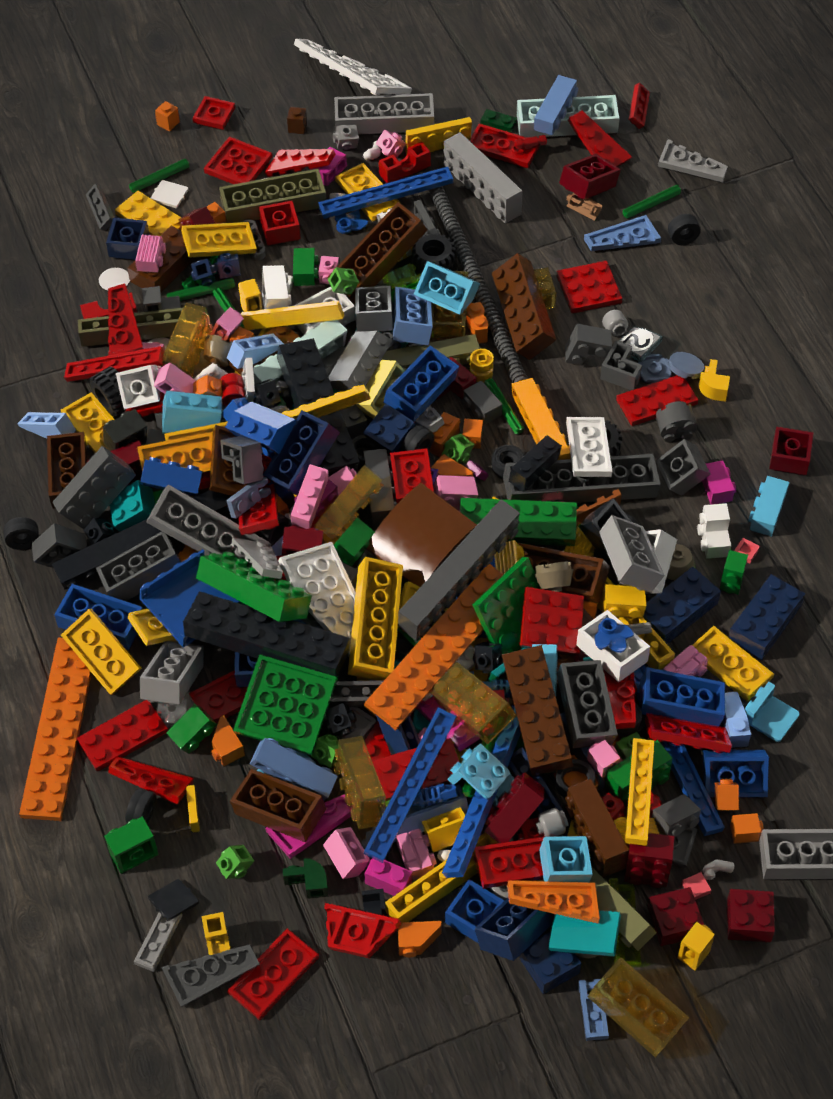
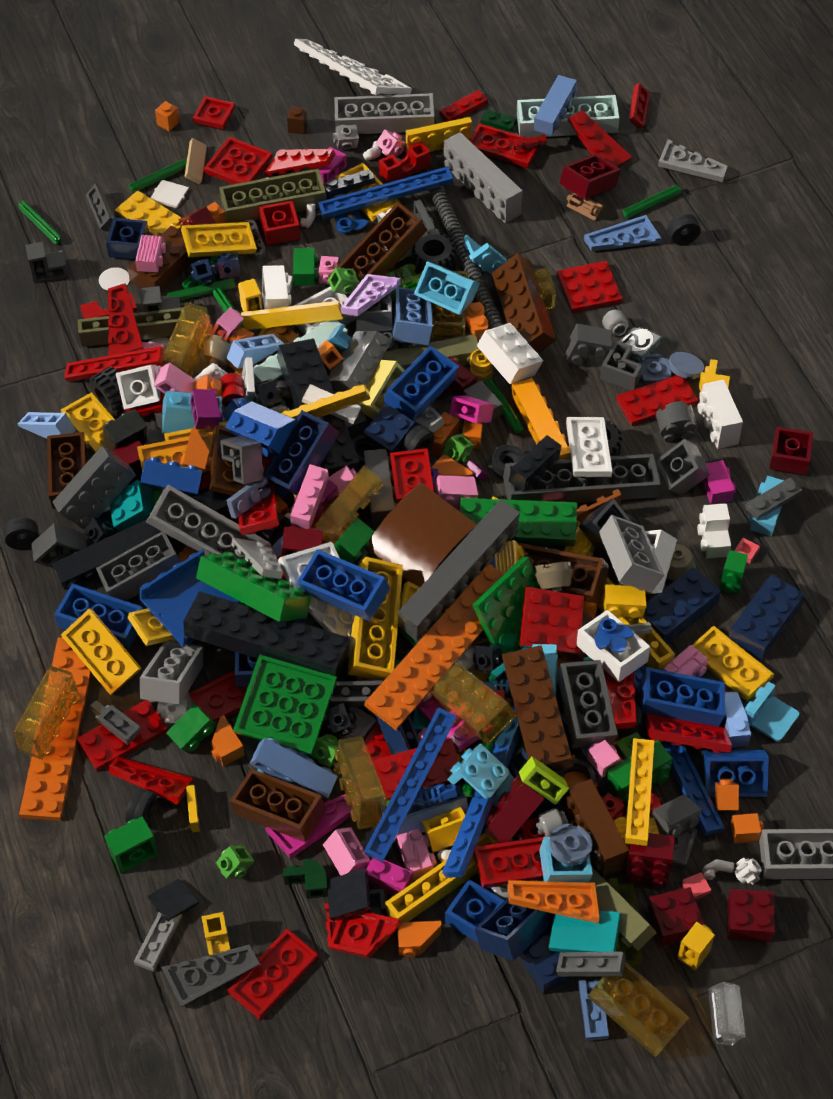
none -> clear yellow brick [13,665,79,760]
none -> green axle [18,201,63,245]
none -> dark grey brick [25,242,68,284]
none -> dark grey hinge [91,700,142,745]
none -> orange slope [182,427,211,471]
none -> tan tile [185,138,207,184]
none -> magenta brick [190,389,223,430]
none -> blue brick [297,549,390,622]
none -> white arm [300,204,315,228]
none -> white tile [302,384,361,424]
none -> orange brick [317,340,344,370]
none -> black plate [323,170,376,197]
none -> dark azure panel [327,323,351,353]
none -> black tile [327,868,371,921]
none -> lavender wing [341,274,401,316]
none -> red plate [439,90,488,122]
none -> dark pink brick [449,396,494,423]
none -> medium azure bracket [464,235,507,275]
none -> white brick [477,323,543,384]
none -> lime brick [519,756,569,805]
none -> sand blue tile [549,824,592,865]
none -> dark grey plate [556,952,626,976]
none -> white brick [698,380,743,449]
none -> clear brick [708,982,745,1045]
none -> white gear [735,858,762,885]
none -> dark grey plate [745,477,802,520]

